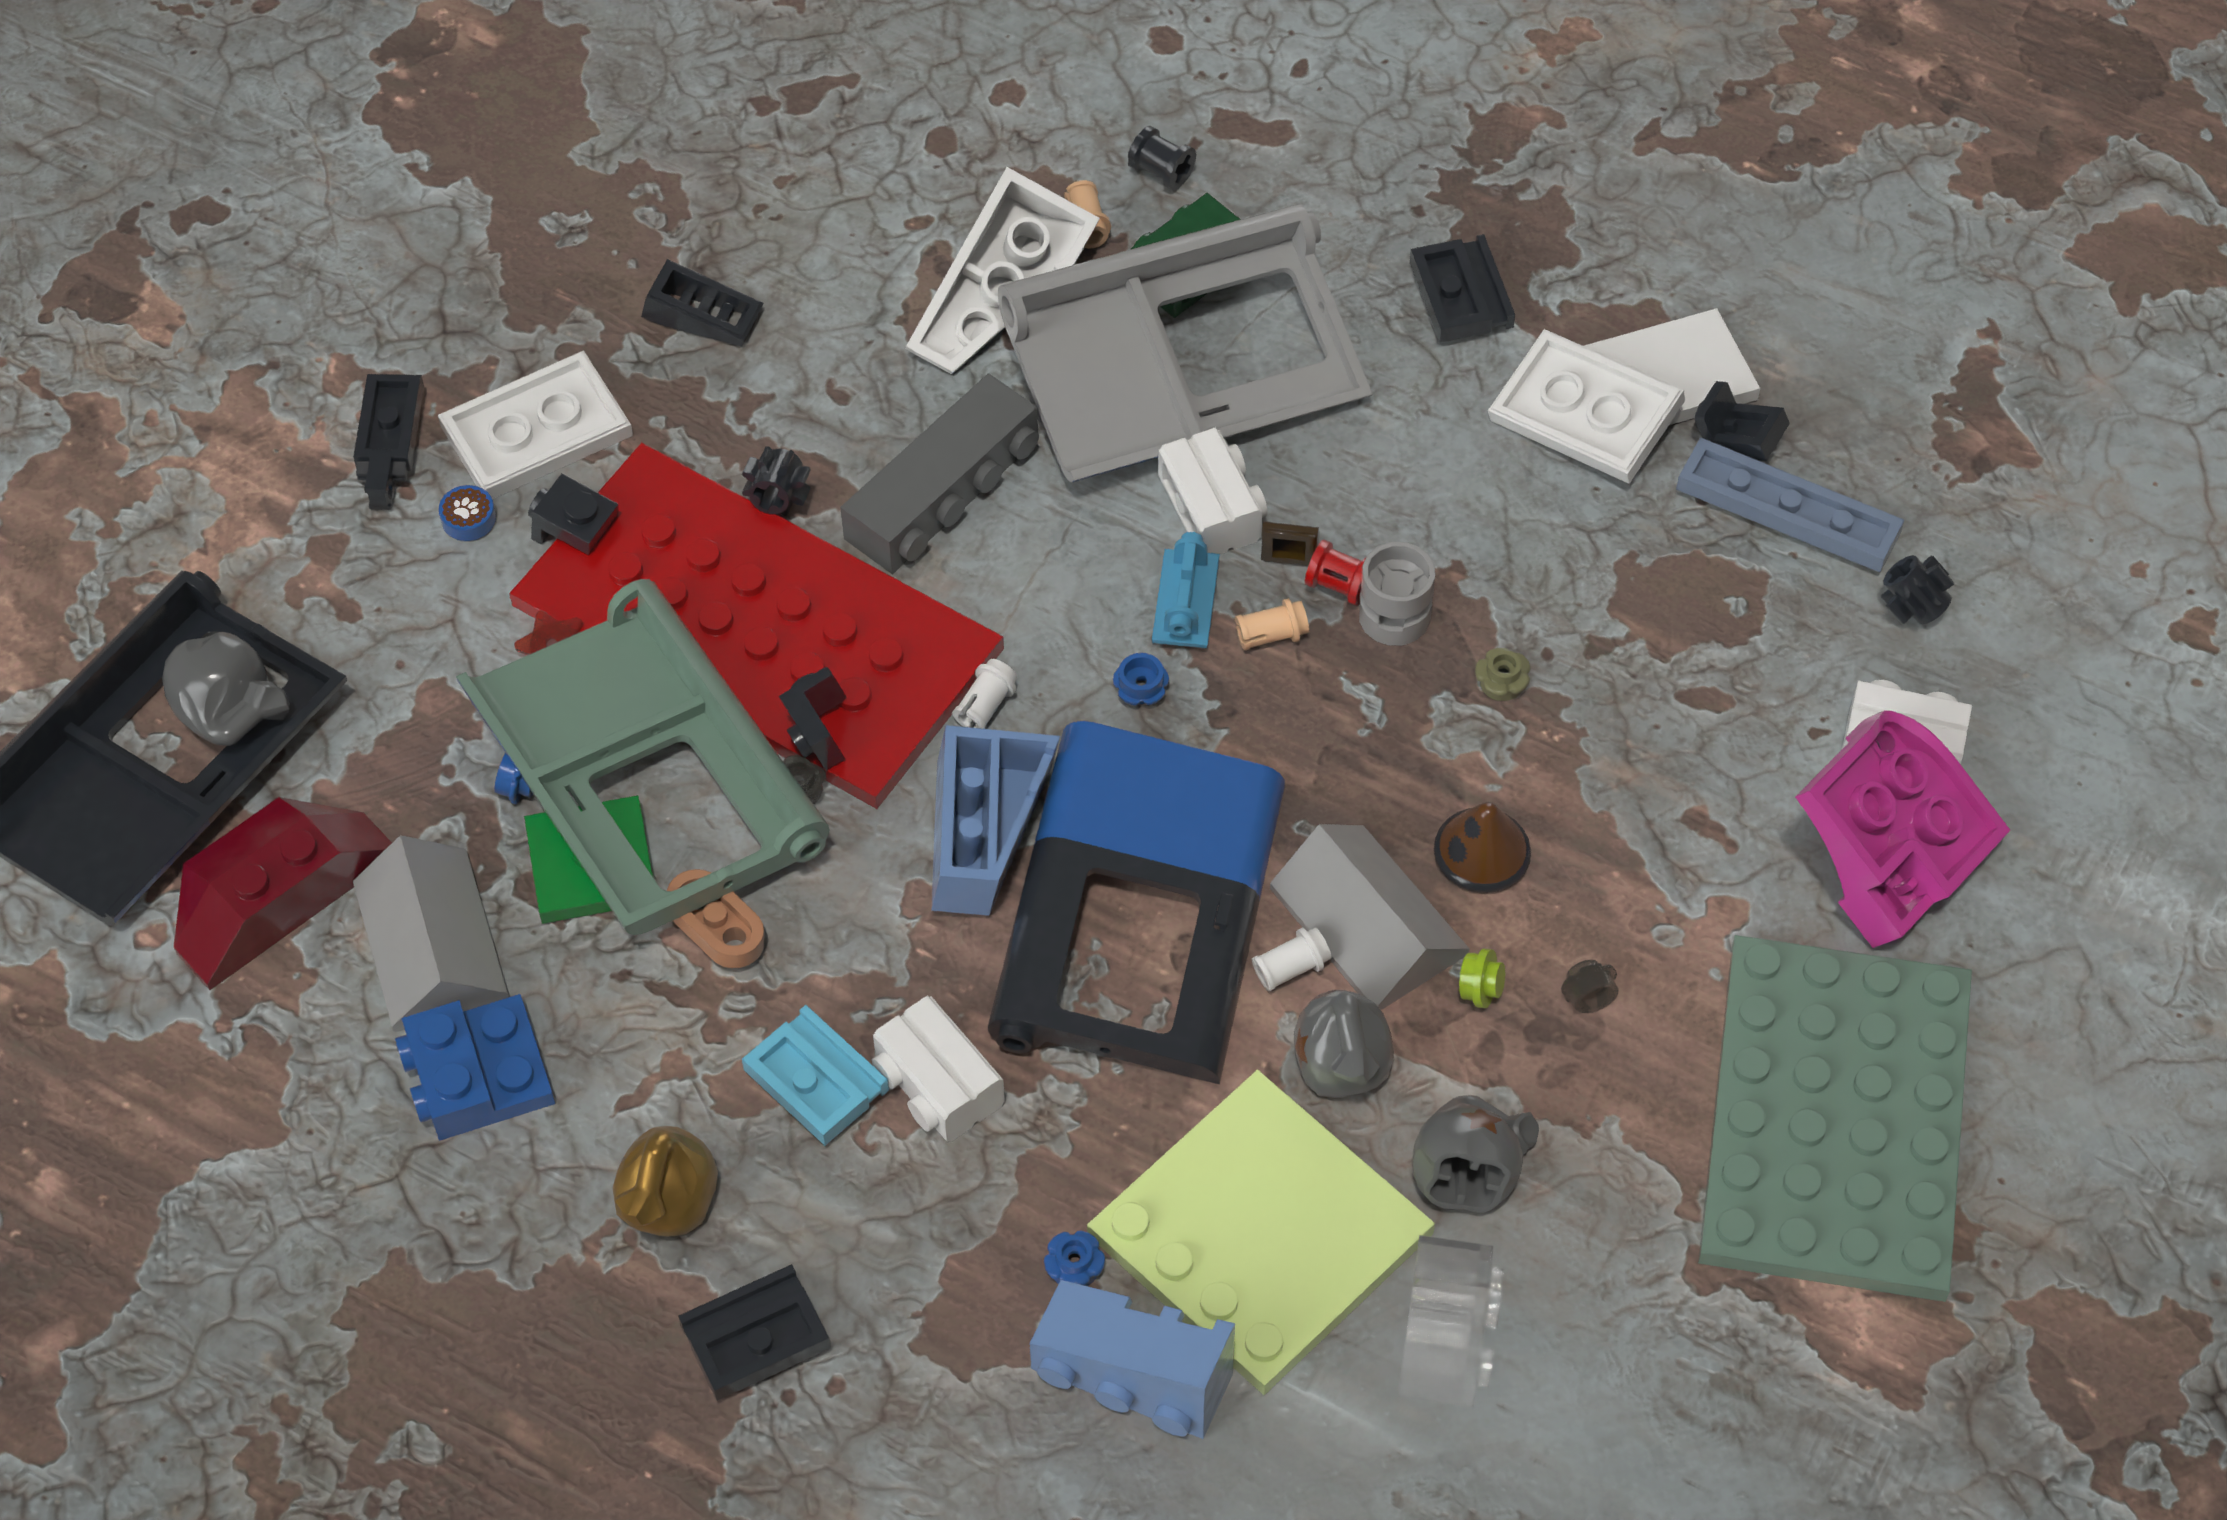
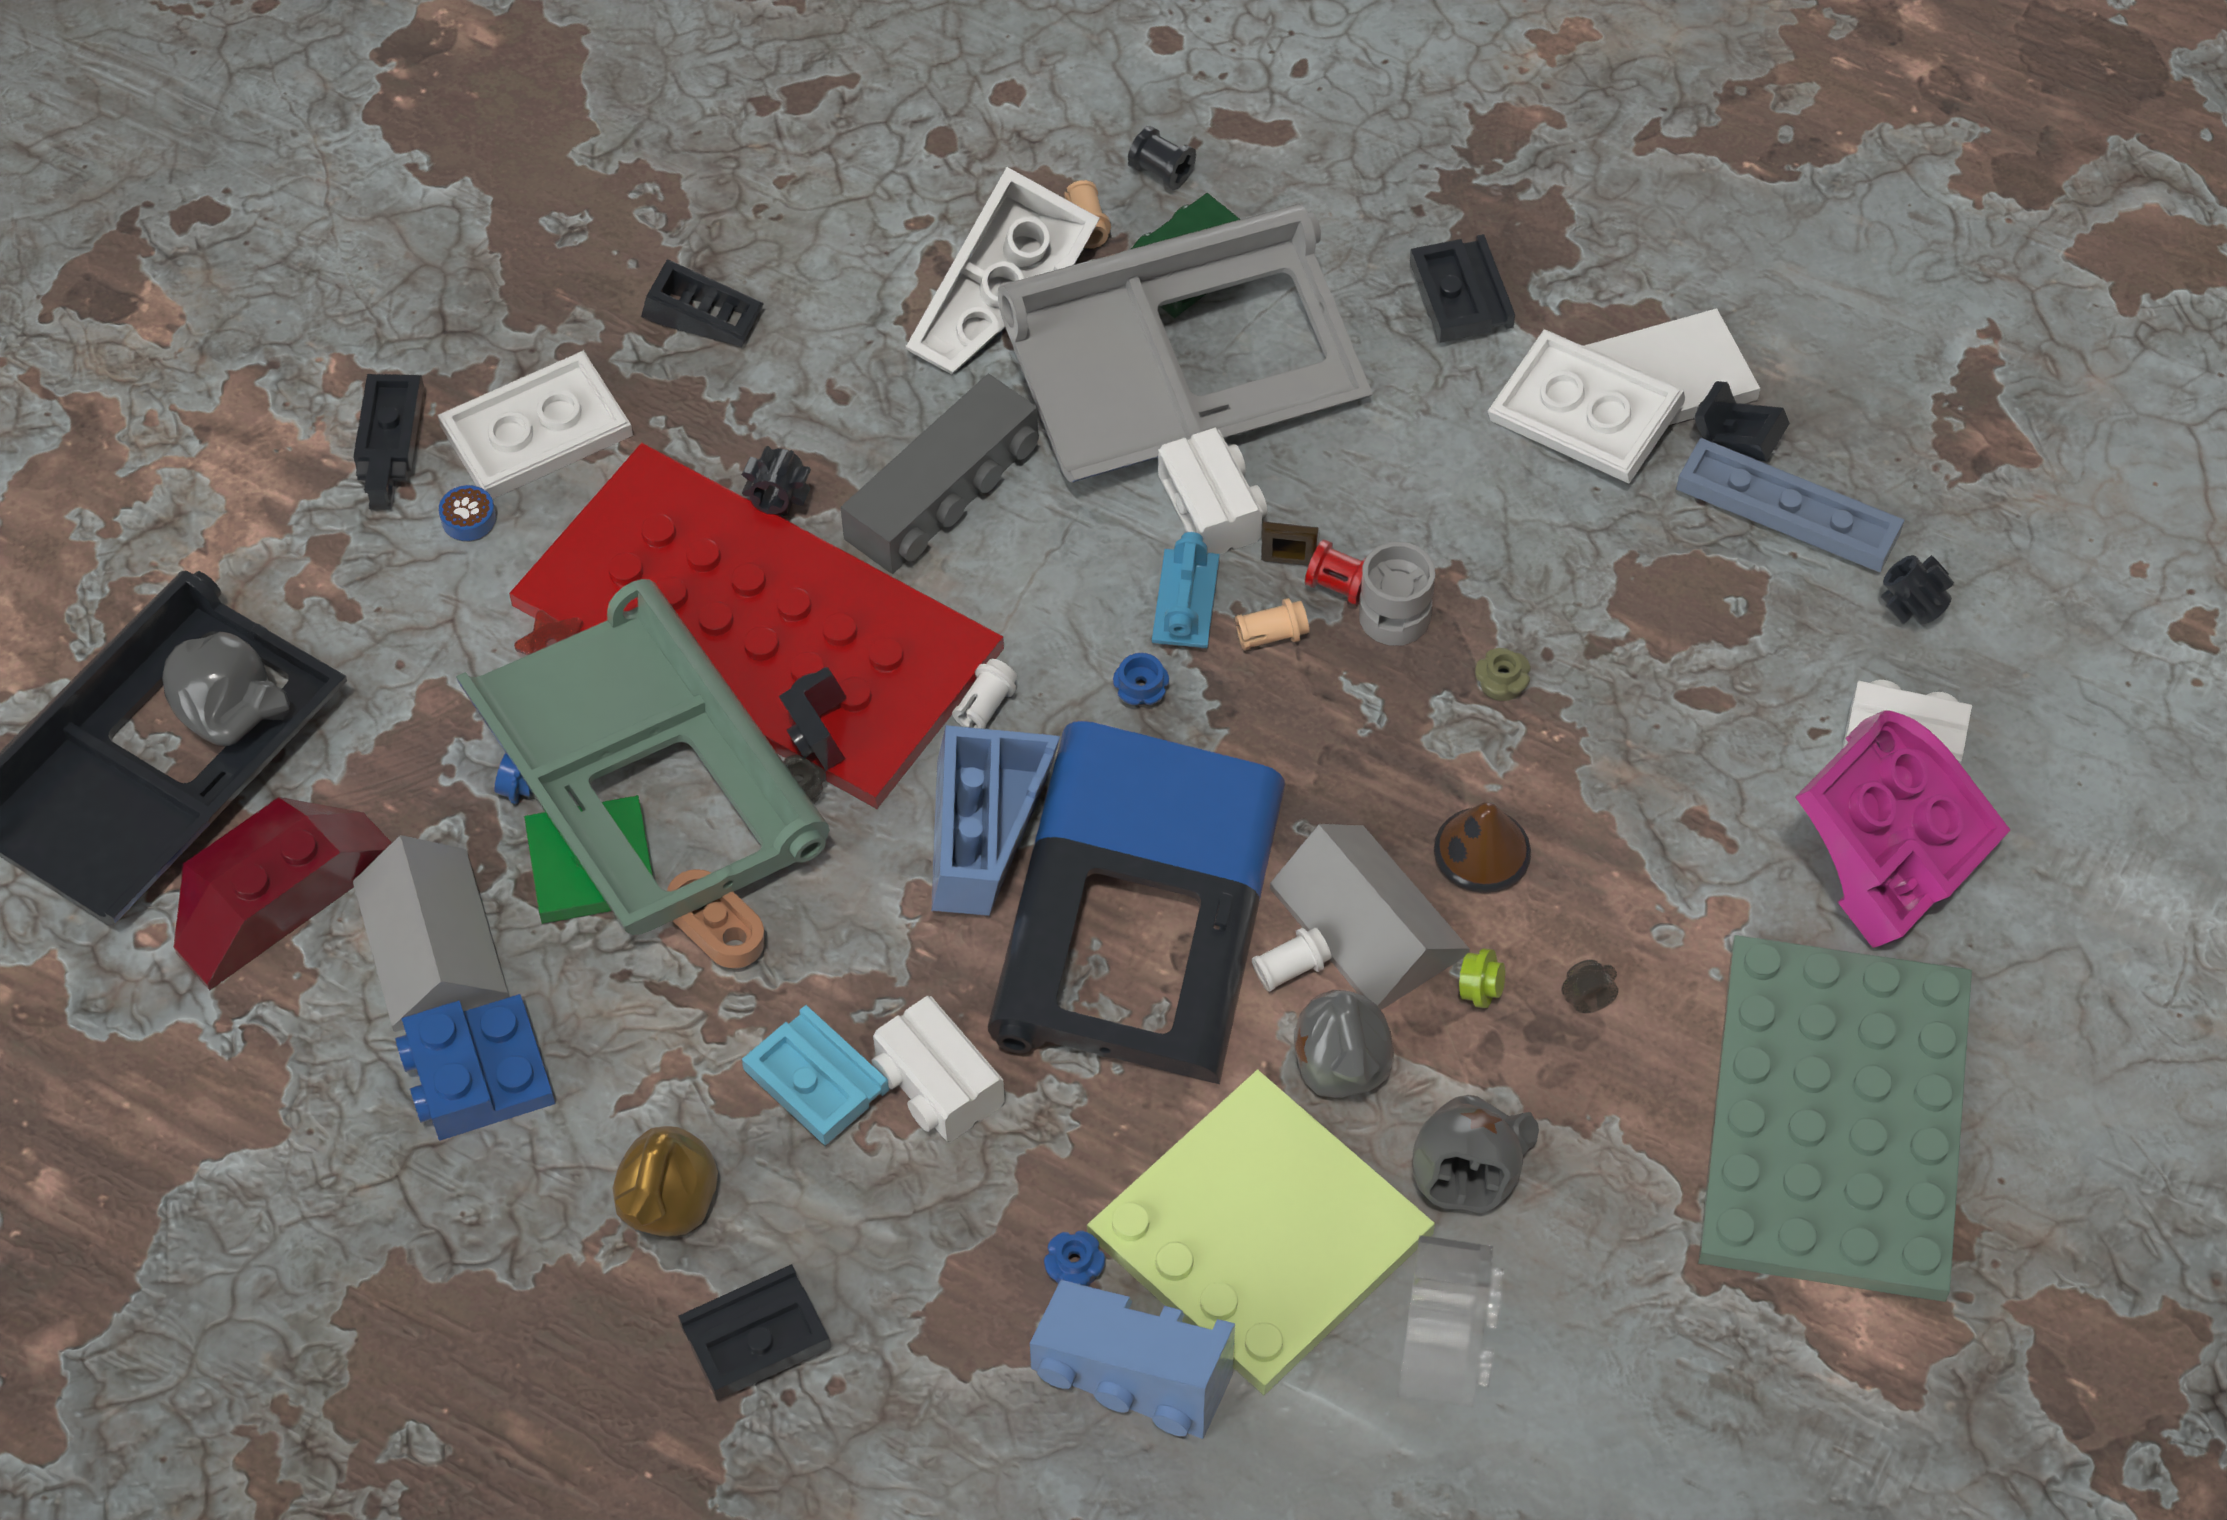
black bracket [528,473,619,555] -> none

